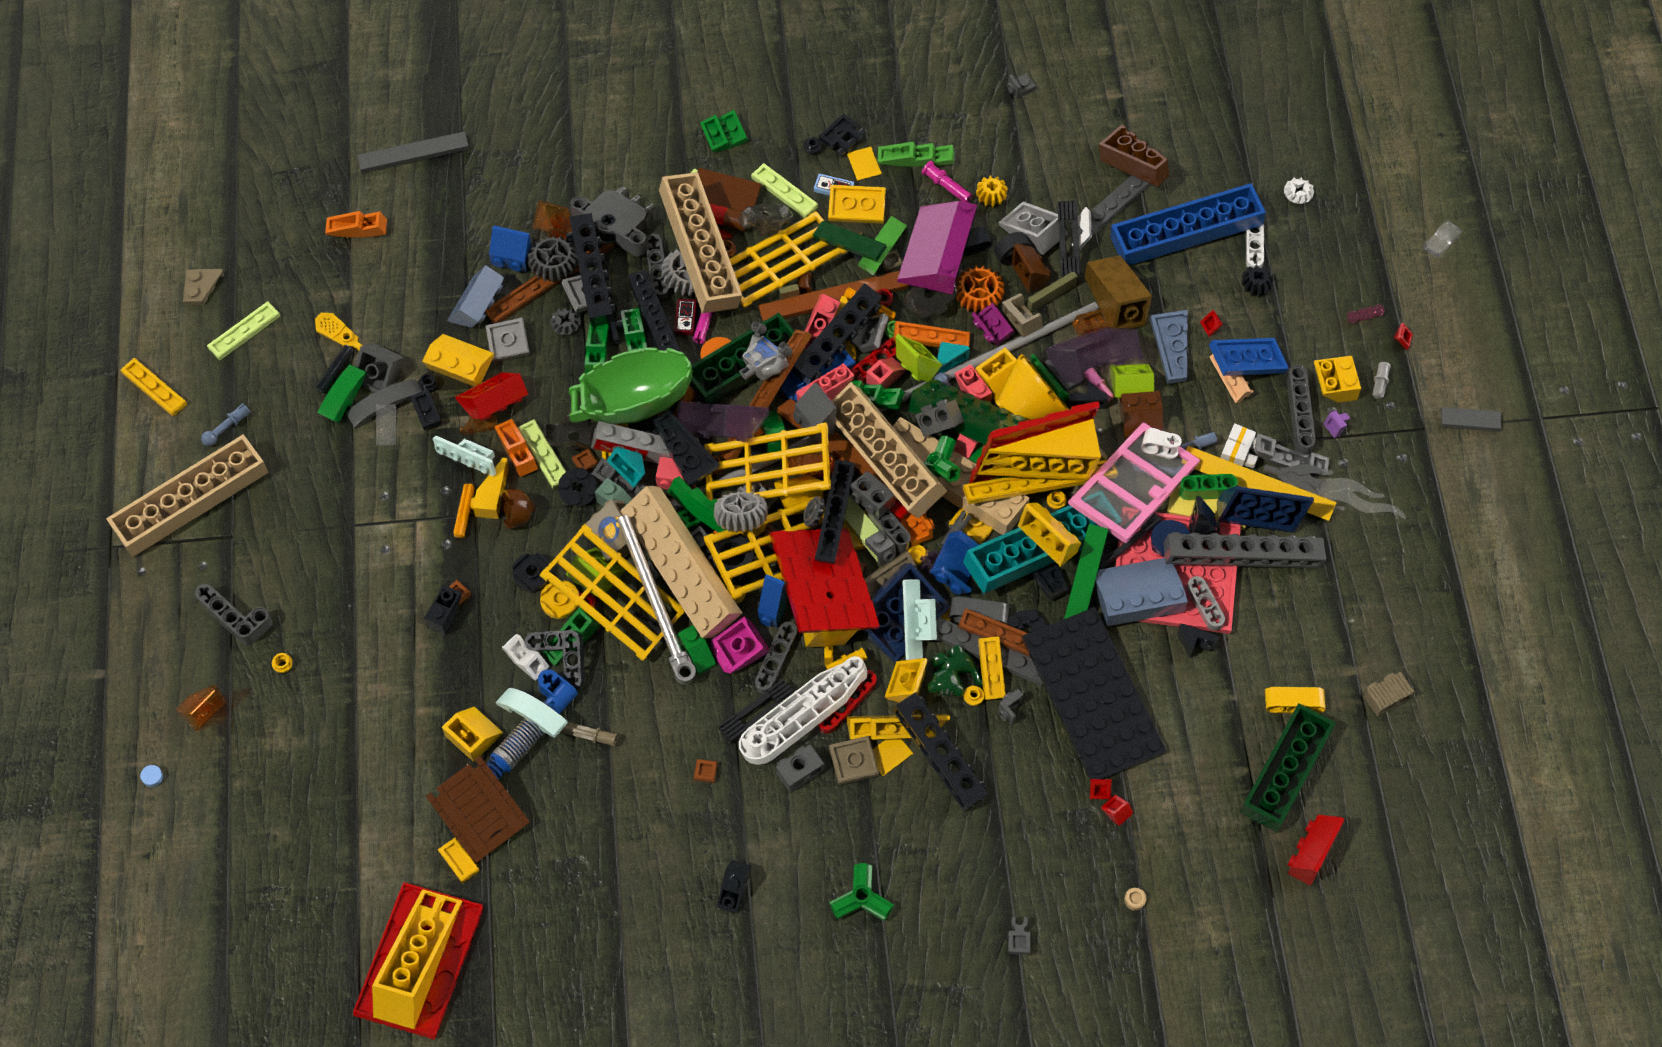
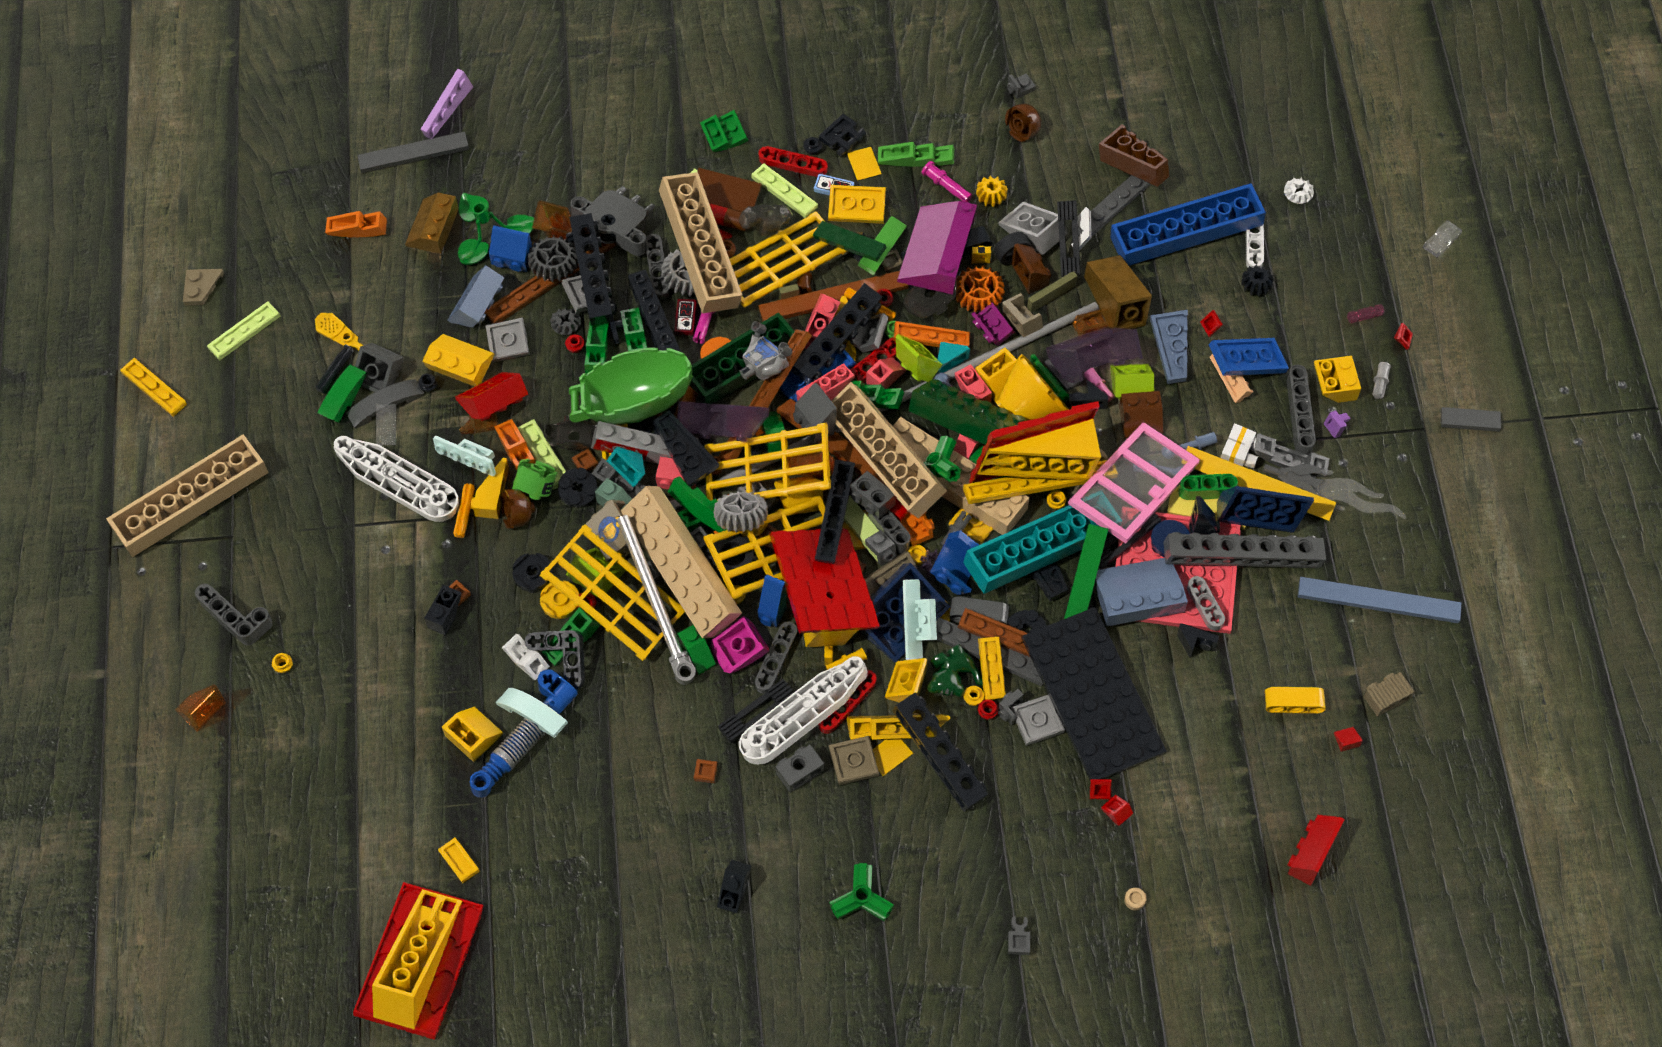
light blue tile [140,765,163,787] -> none
sand blue pin [201,403,251,446] -> none
black plate [410,390,442,430] -> none
reddish brown door [425,755,530,863] -> none
dark tan axle [559,722,618,746] -> none
dark grey gear [804,496,825,528] -> none
dark grey brick [915,399,964,437] -> none
yellow slope [1018,503,1081,567] -> none
white piece [1141,428,1181,459] -> none
dark green brick [1240,703,1336,833] -> none
none -> white beam [334,436,459,522]
none -> pearl gold slope [405,193,459,254]
none -> lavender wing [421,69,473,139]
none -> green plant [458,193,538,265]
none -> bright green brick [512,459,557,500]
none -> red plate [565,335,584,353]
none -> red beam [758,146,828,177]
none -> yellow plate [971,246,991,264]
none -> red plate [978,699,998,720]
none -> reddish brown cylinder [1005,104,1041,142]
none -> light grey plate [1011,695,1065,746]
none -> sand blue tile [1297,577,1461,623]
none -> red slope [1334,727,1363,752]

